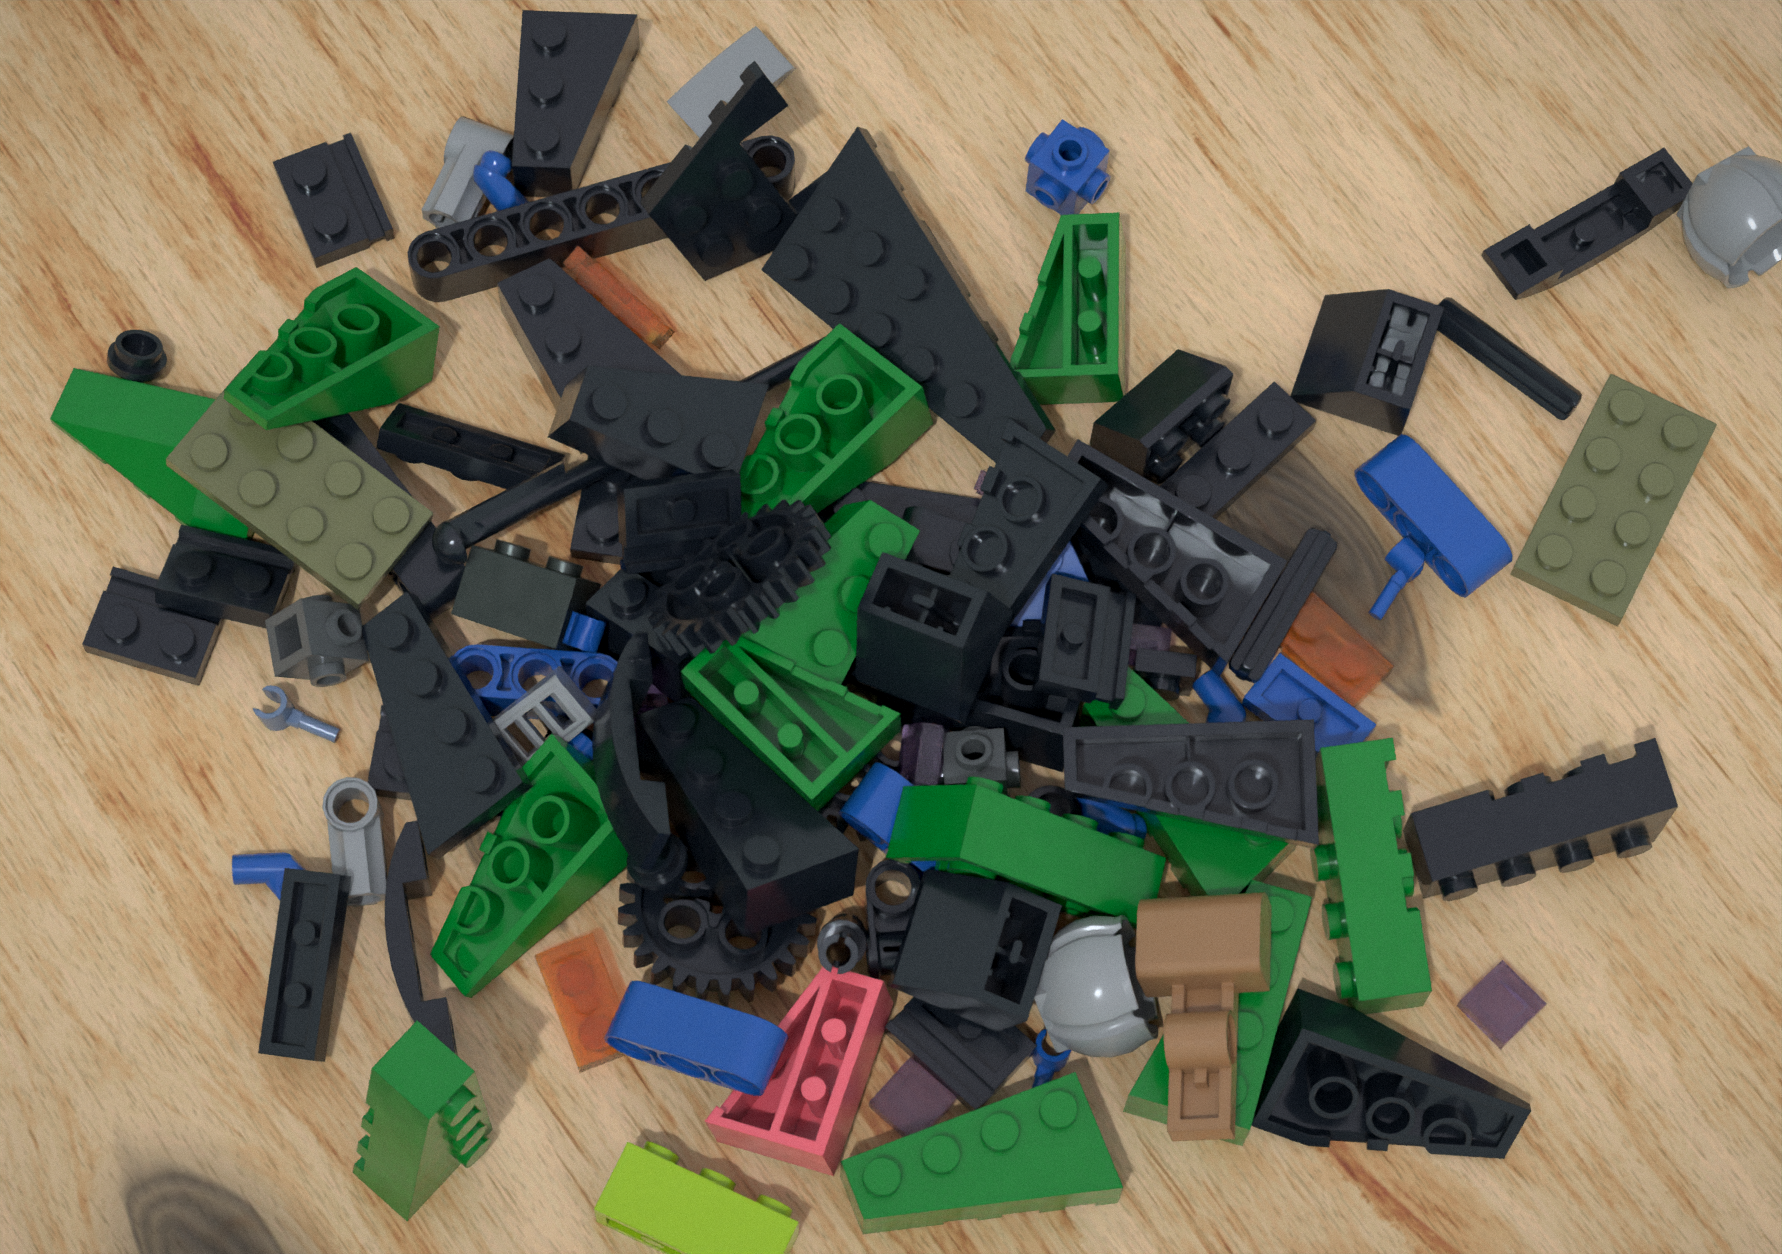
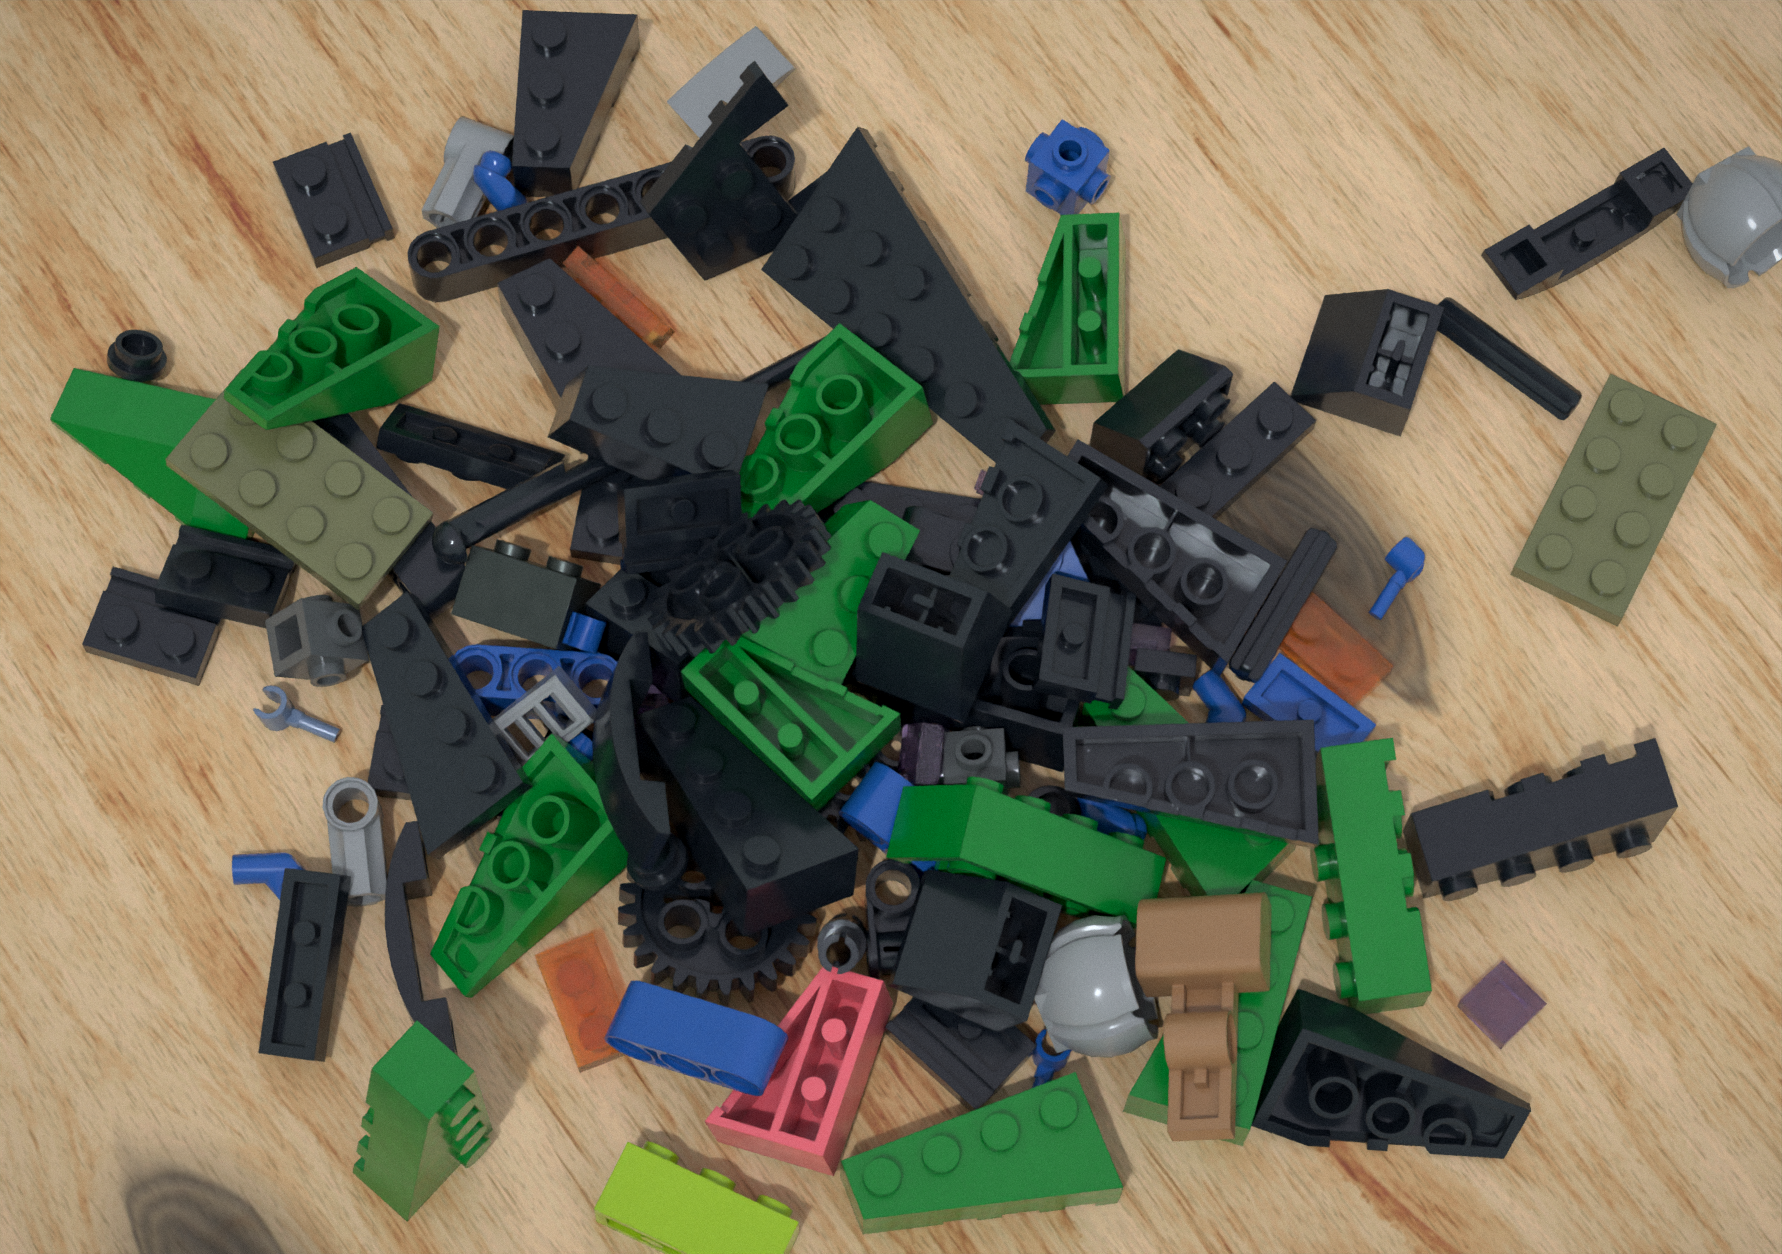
clear purple tile [869,1057,957,1137] -> none
blue beam [1354,434,1513,598] -> none

